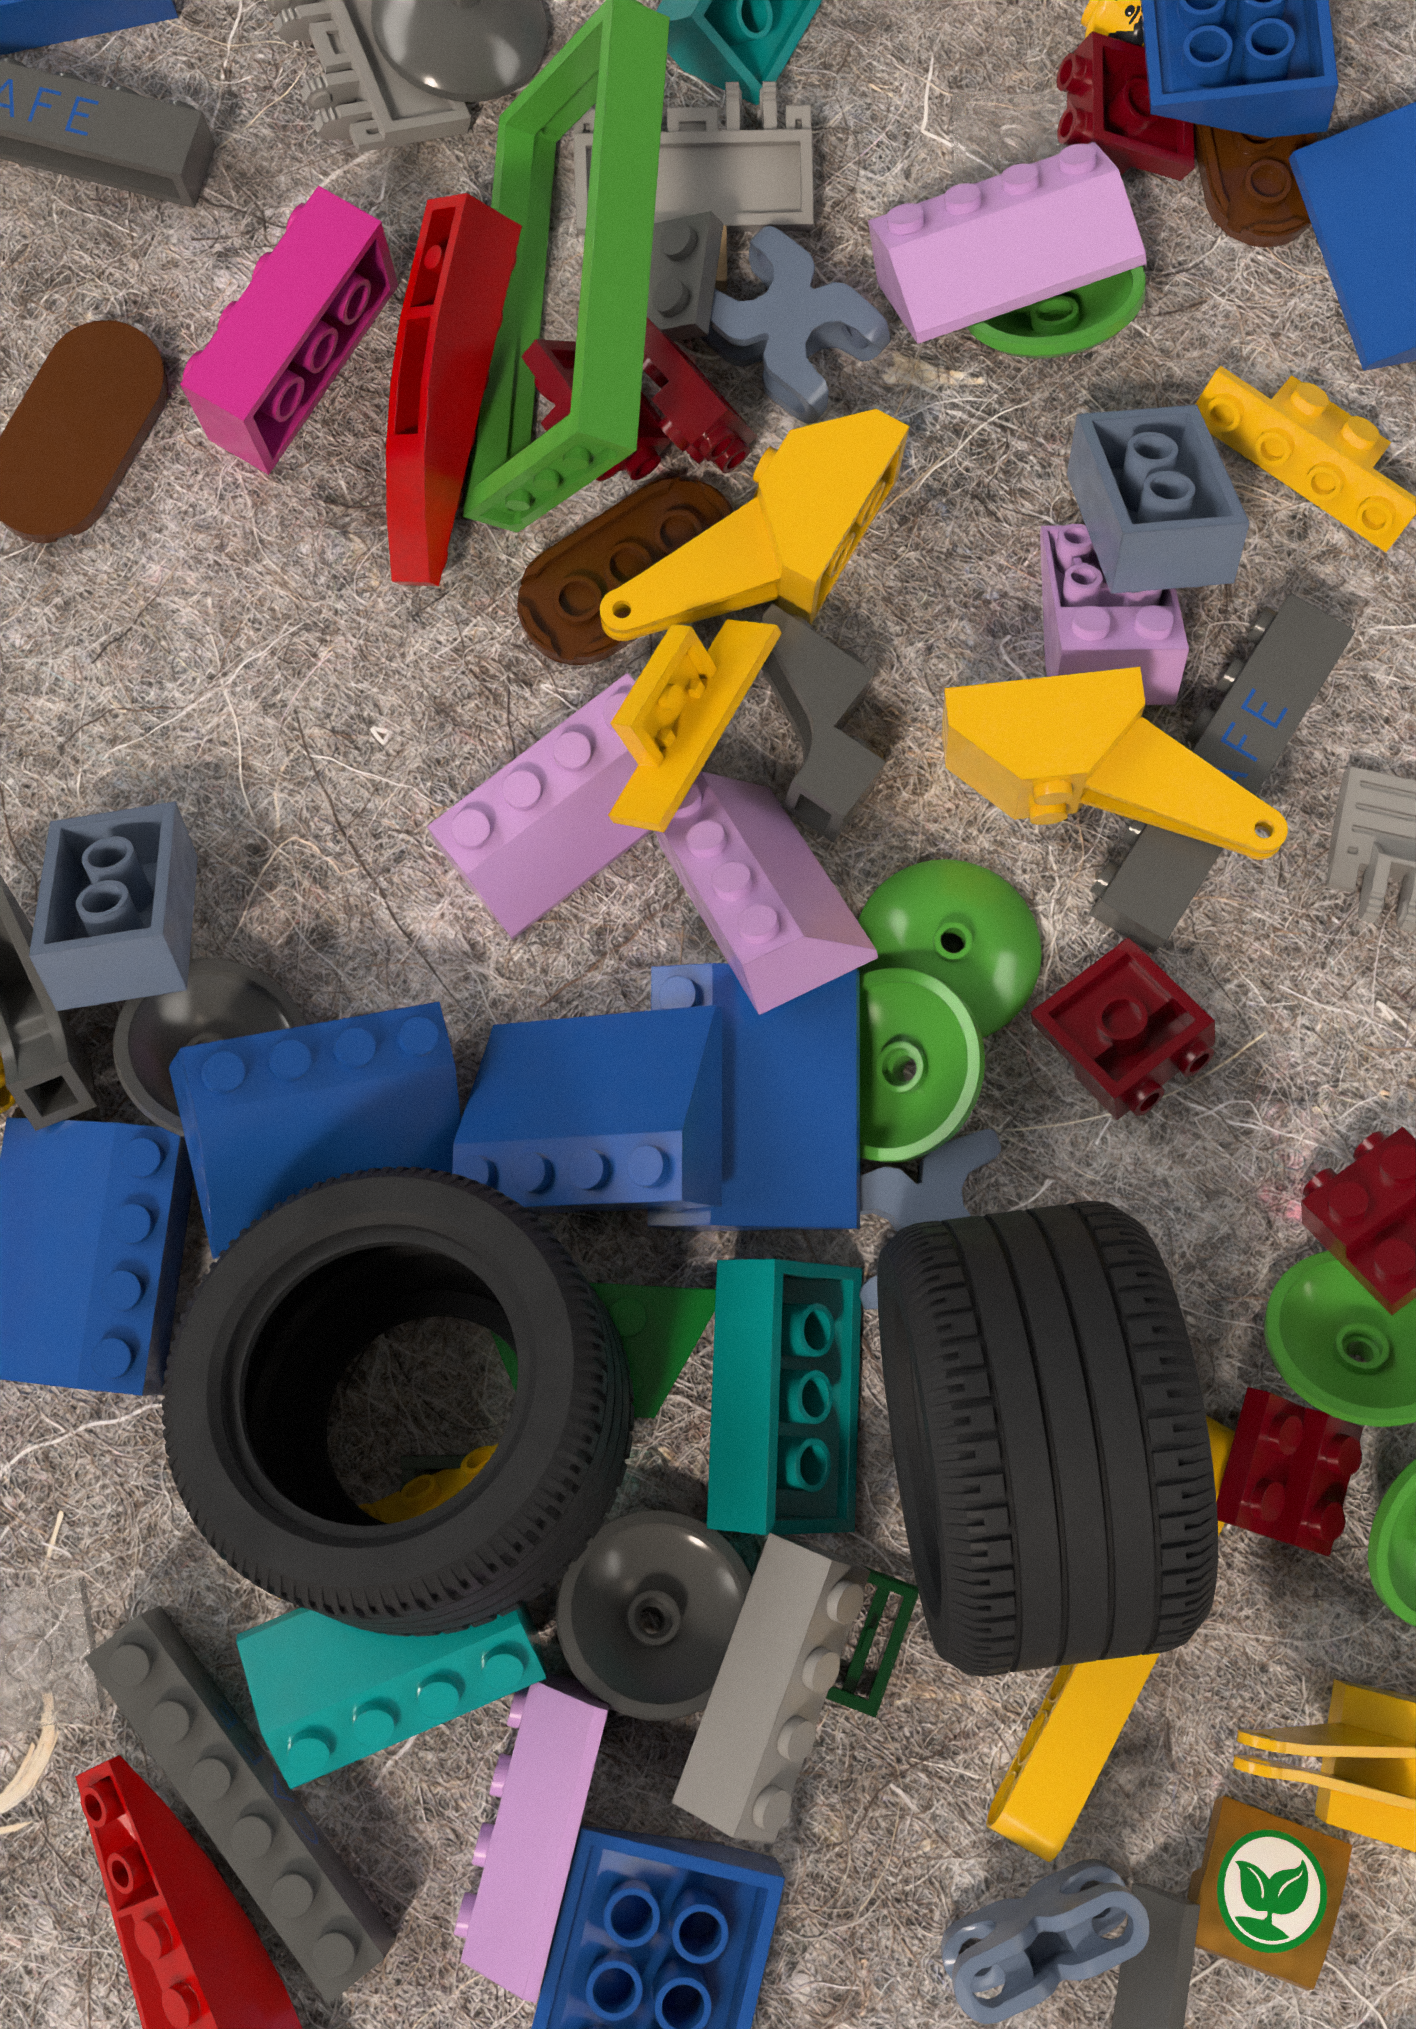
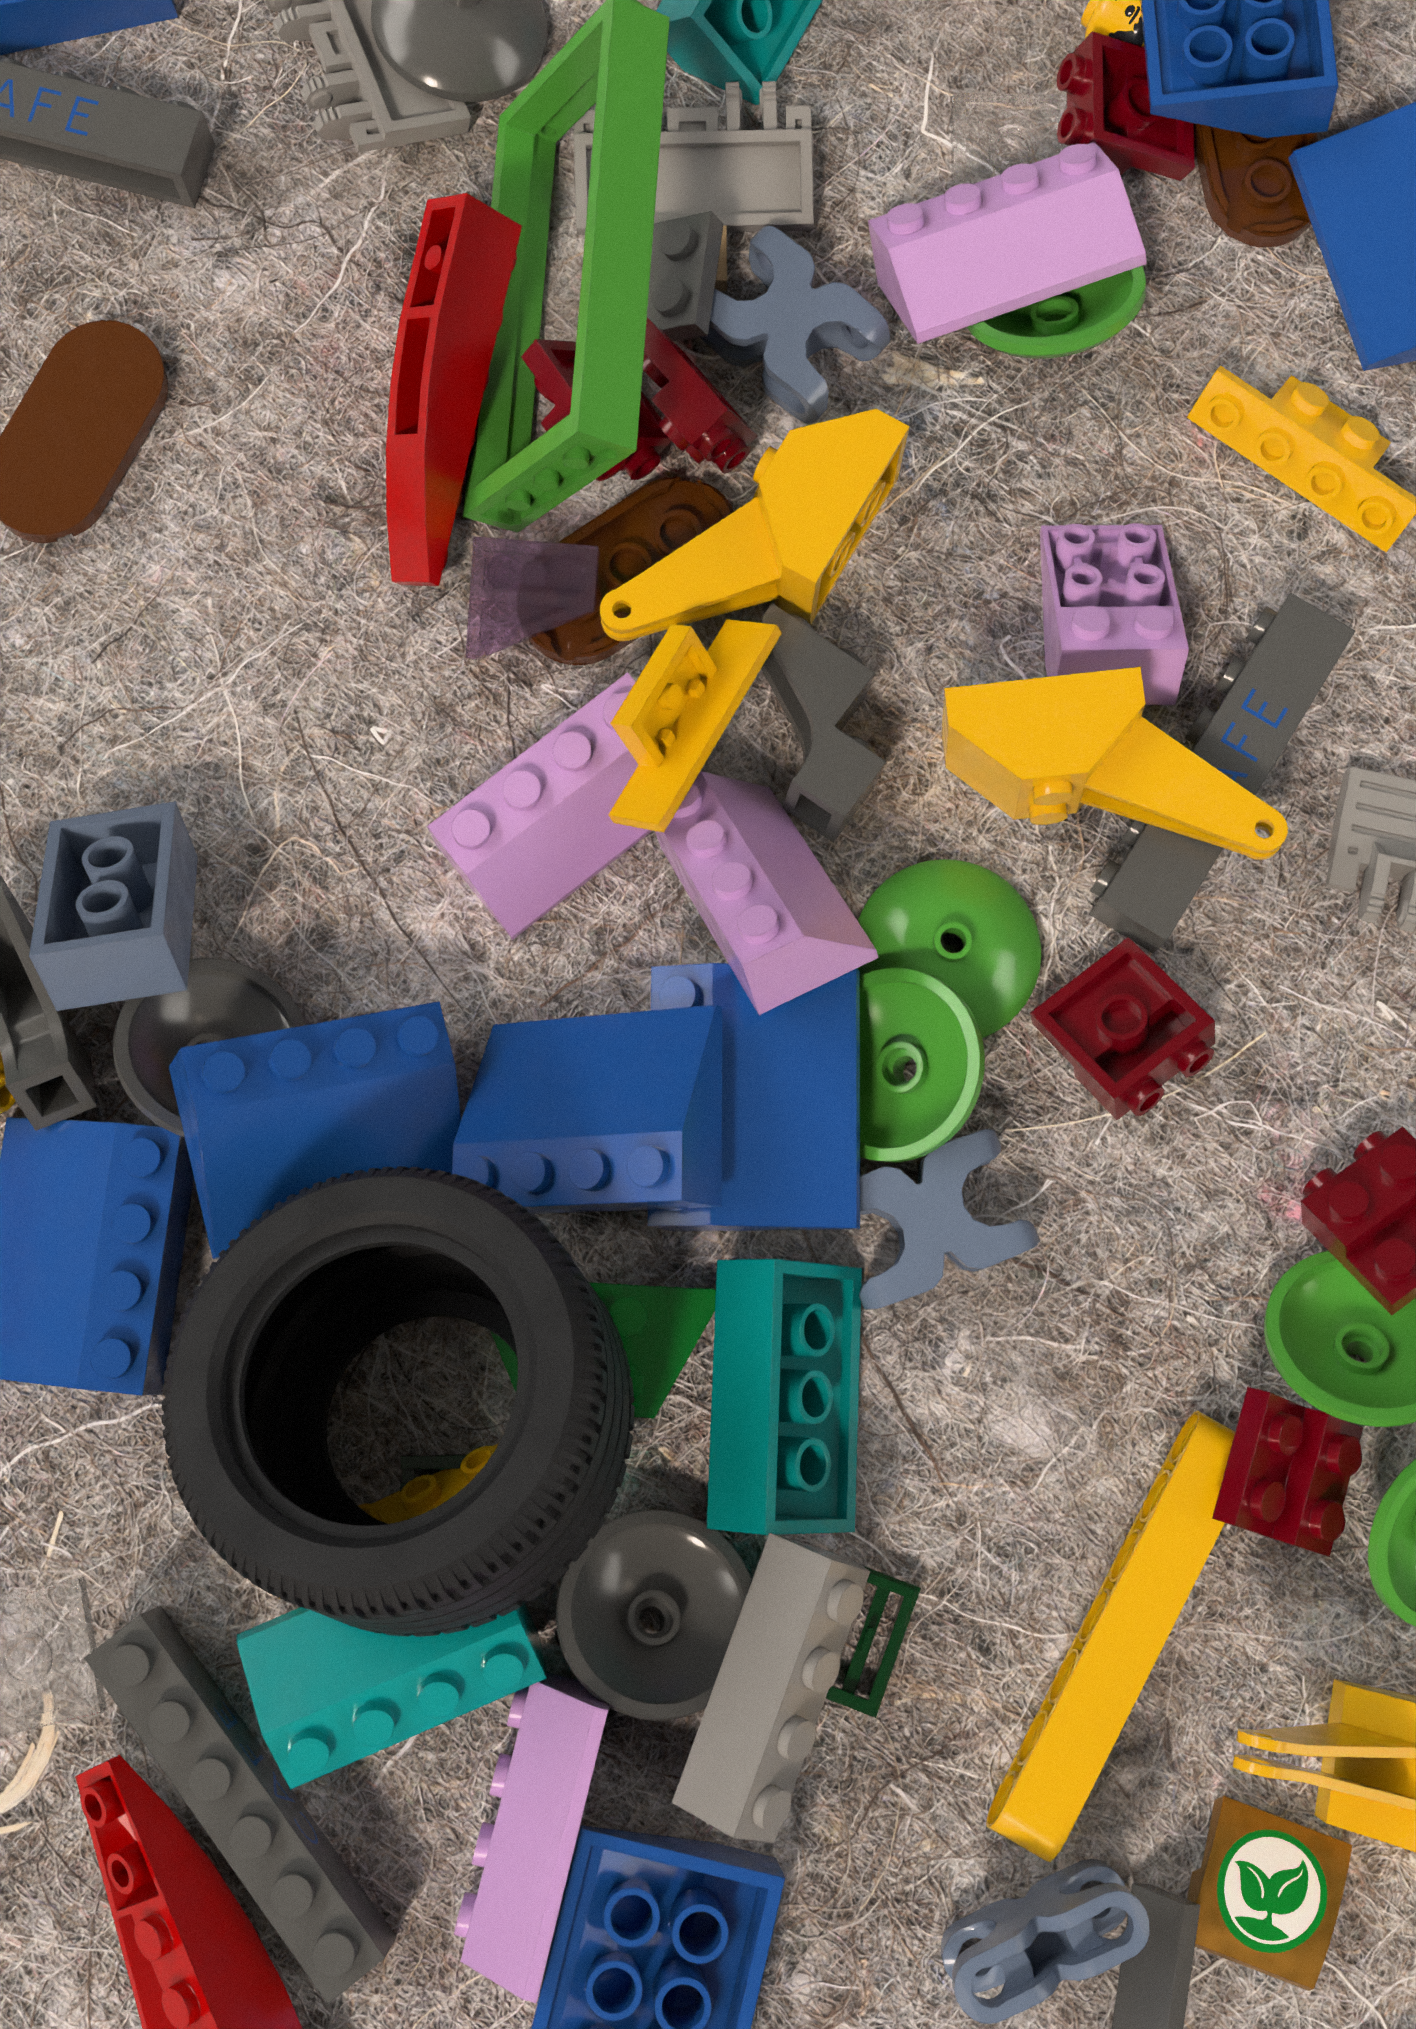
dark pink brick [180,185,399,475] -> none
black tyre [877,1201,1218,1677] -> none
sand blue brick [1067,405,1250,594] -> none
none -> wing [465,536,600,660]

